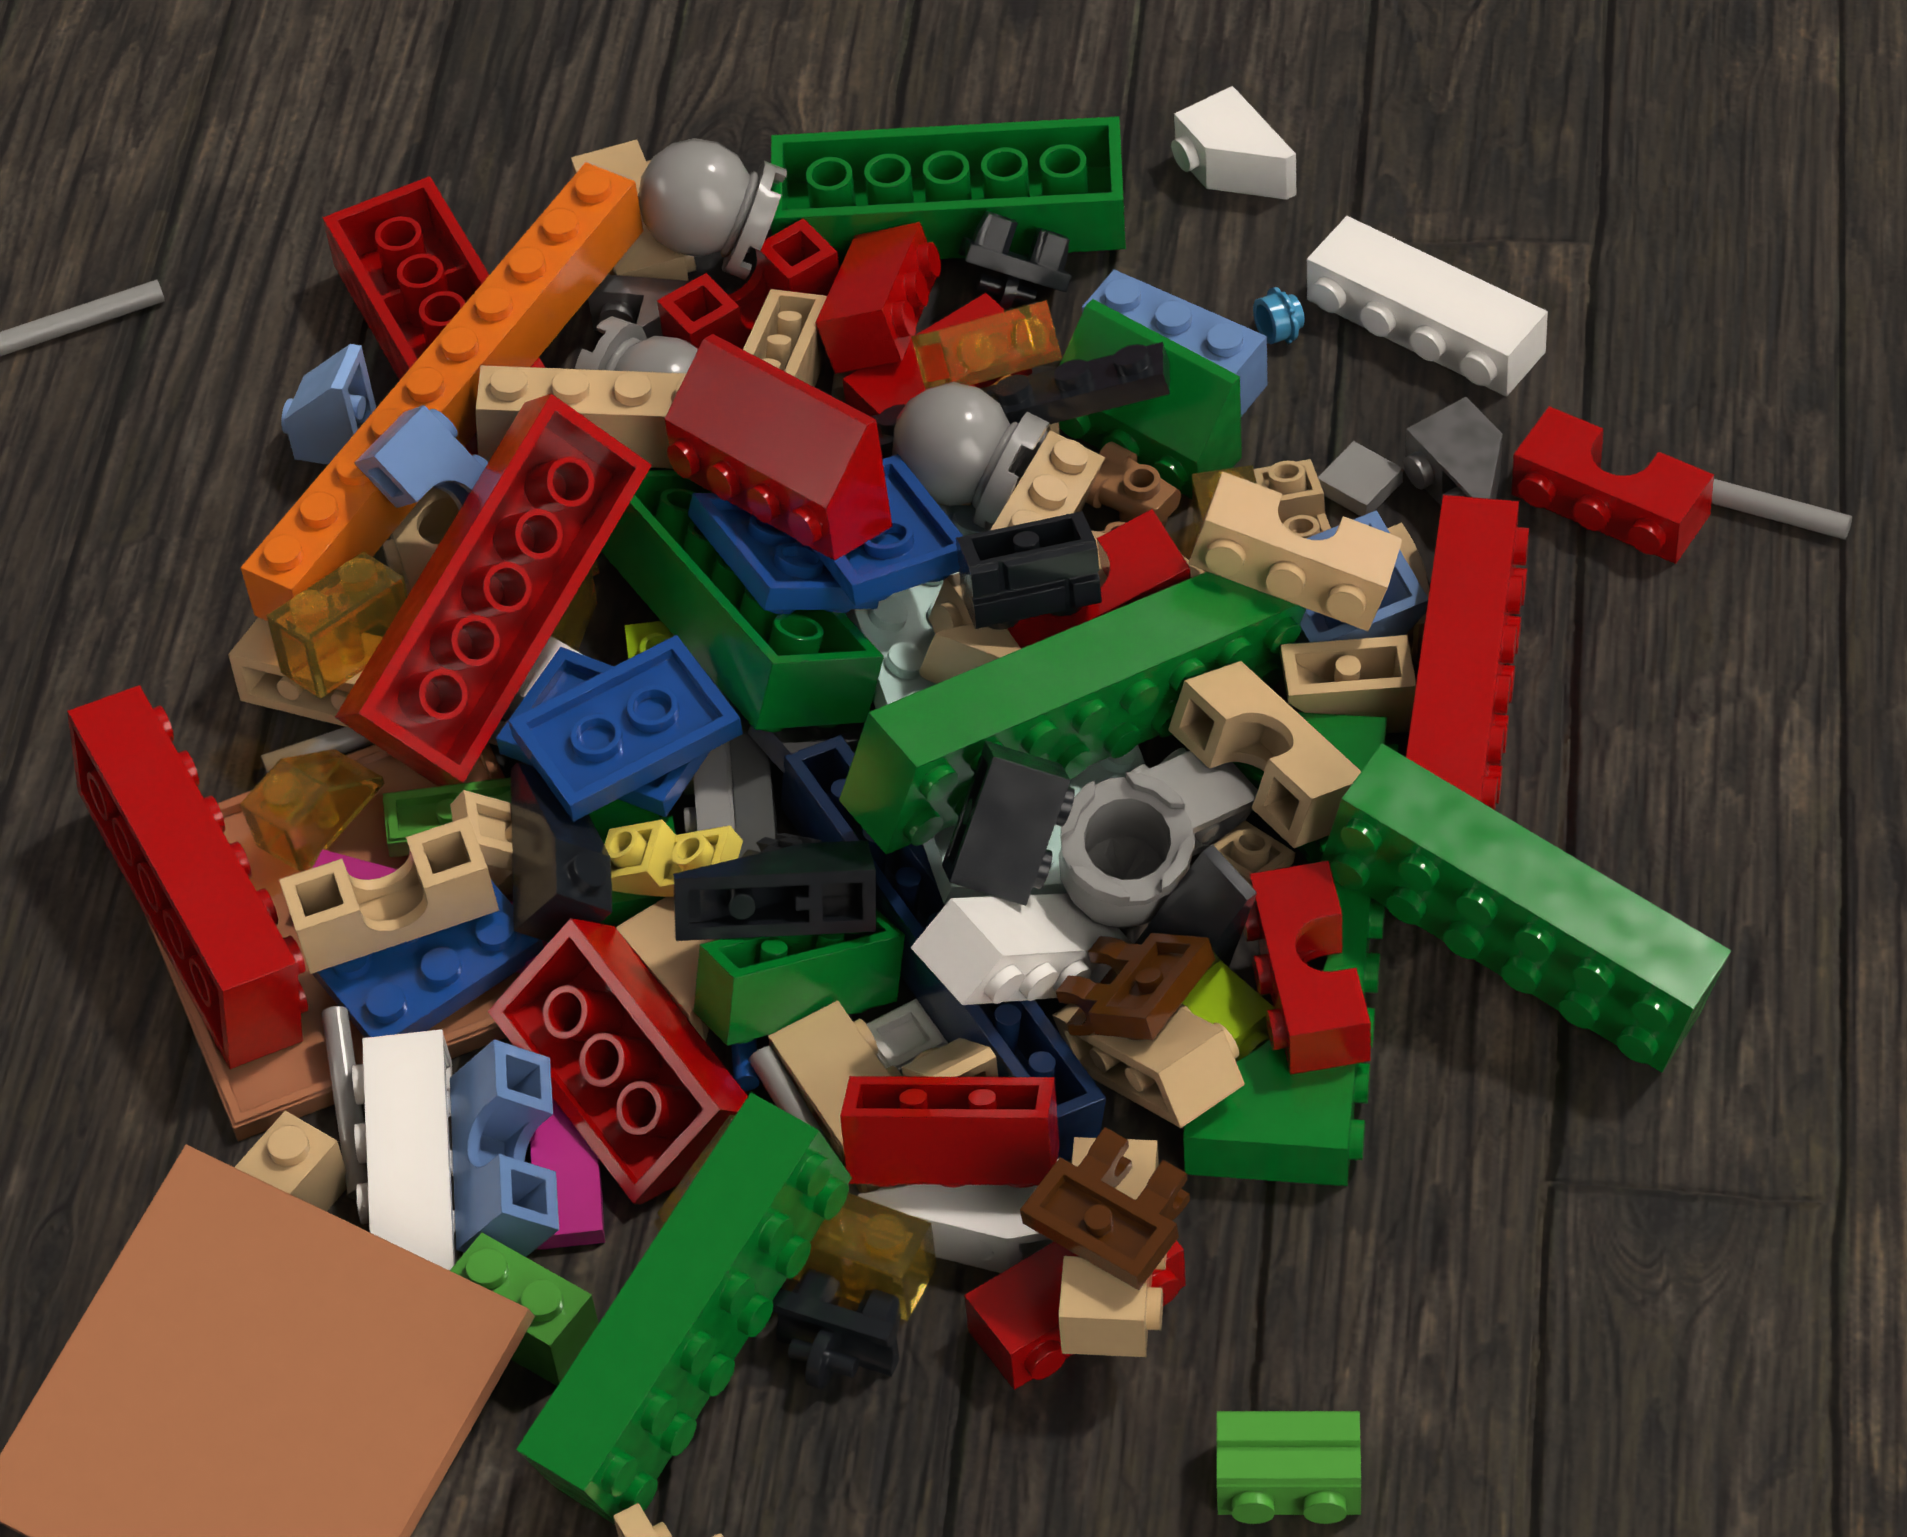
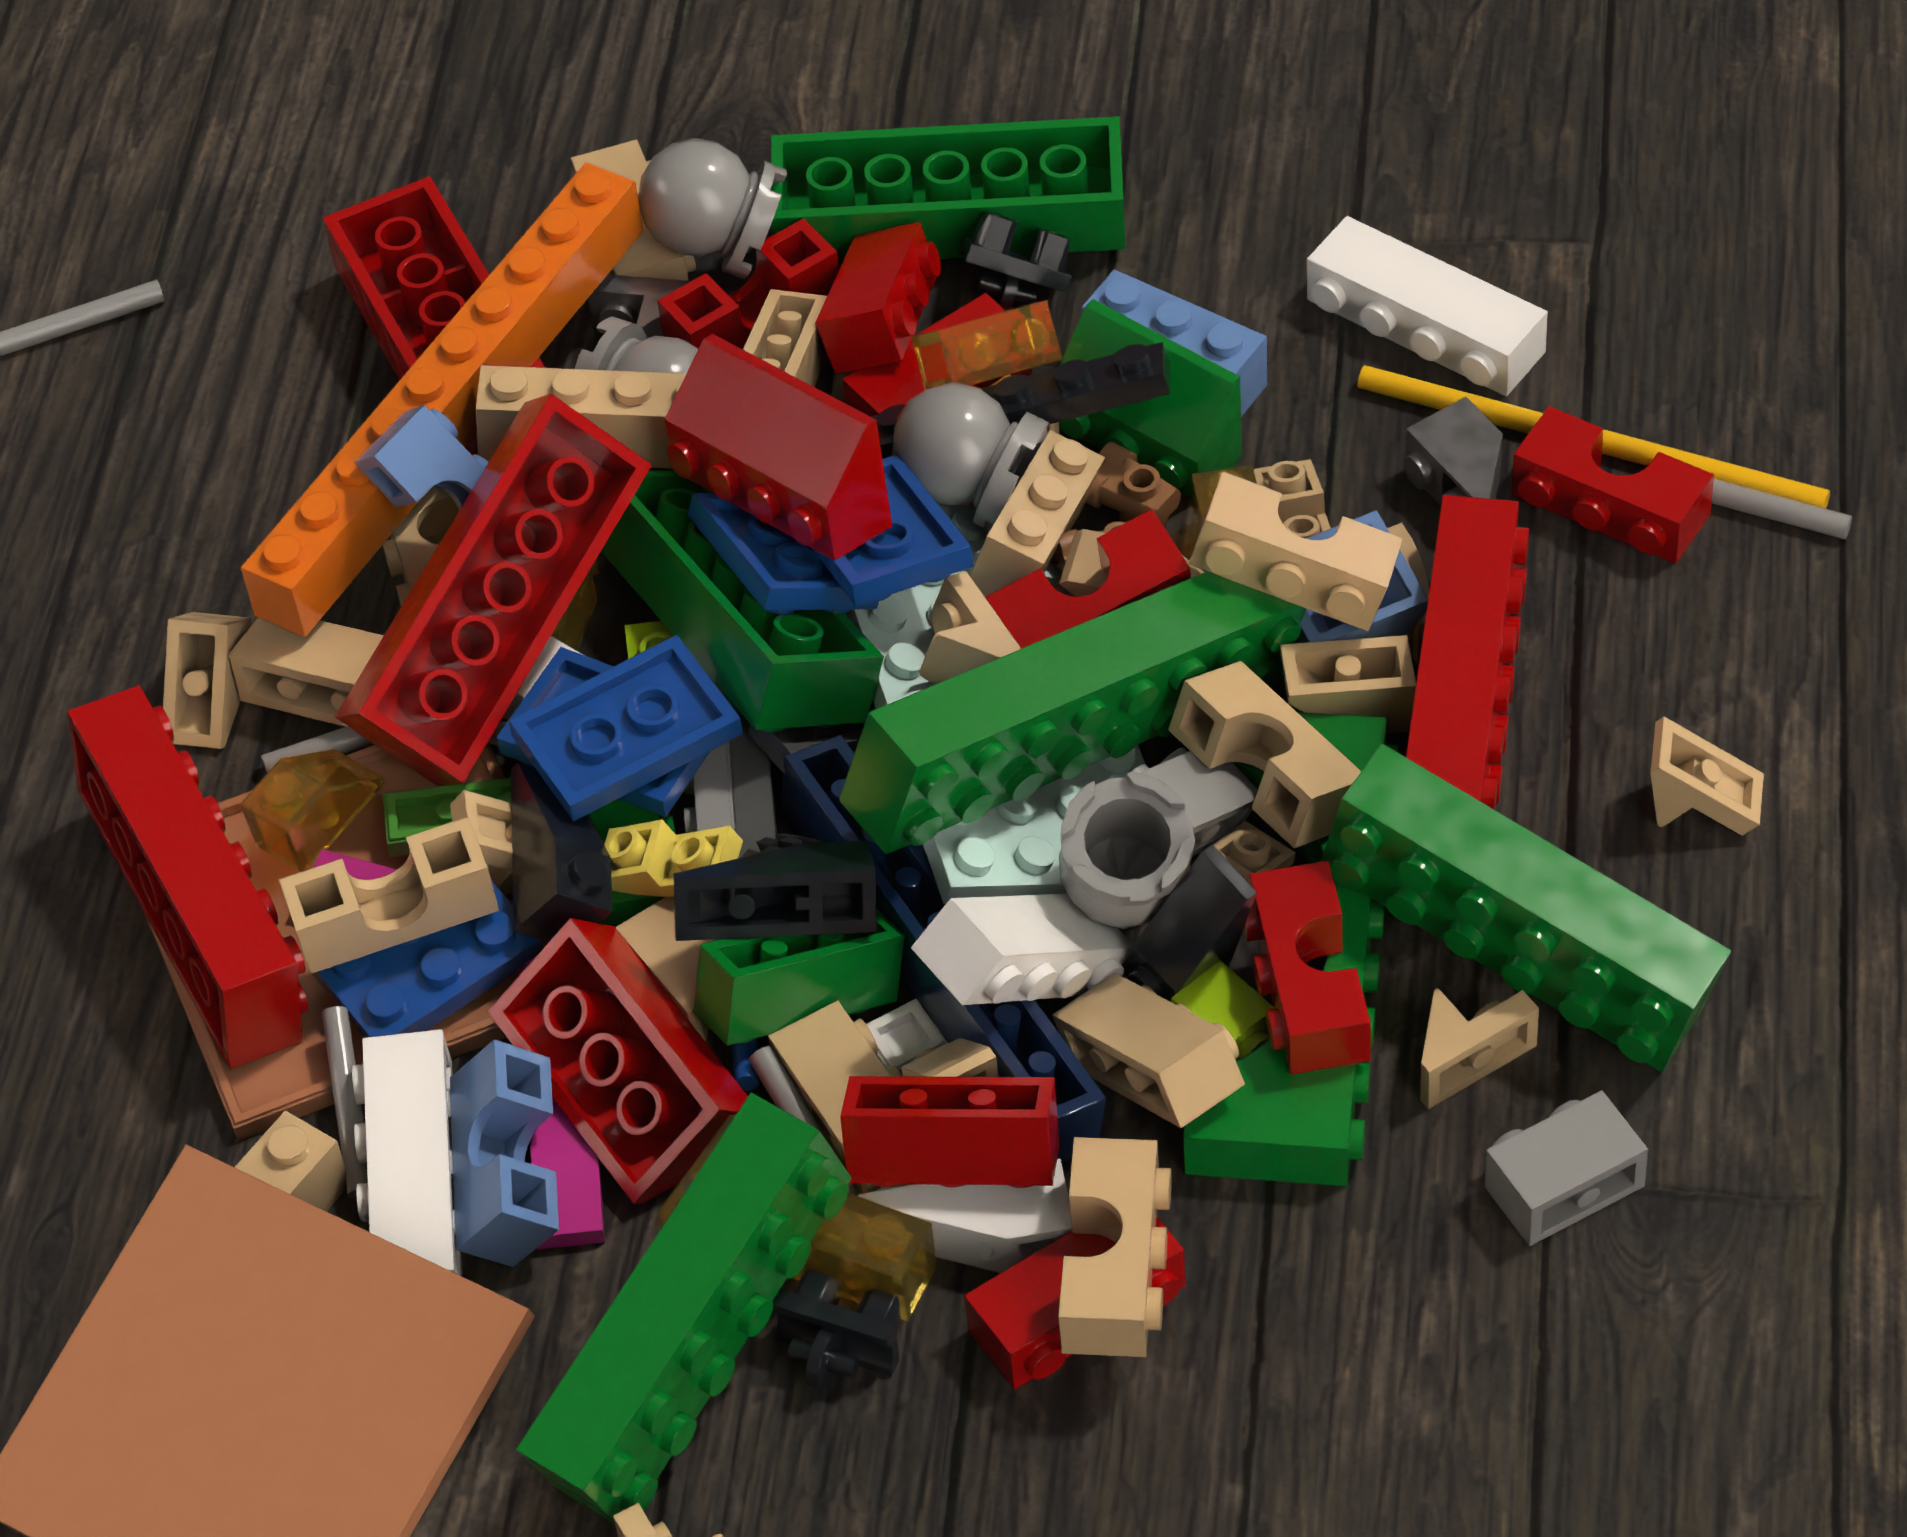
clear yellow brick [266,551,408,699] -> none
light blue slope [281,344,376,464] -> none
bright green brick [450,1232,599,1386] -> none
black brick [942,741,1075,906] -> none
black brick [956,511,1102,630] -> none
reddish brown plate [1020,1127,1190,1290] -> none
reddish brown plate [1055,933,1215,1040] -> none
white slope [1171,86,1296,200] -> none
bright green brick [1217,1411,1361,1524] -> none
dark azure plate [1253,287,1305,344] -> none
light grey tile [1318,441,1403,516] -> none
none -> tan slope [163,612,251,749]
none -> yellow piece [1357,365,1830,509]
none -> tan slope [1420,988,1539,1110]
none -> light grey brick [1485,1090,1648,1247]
none -> tan slope [1650,717,1764,836]

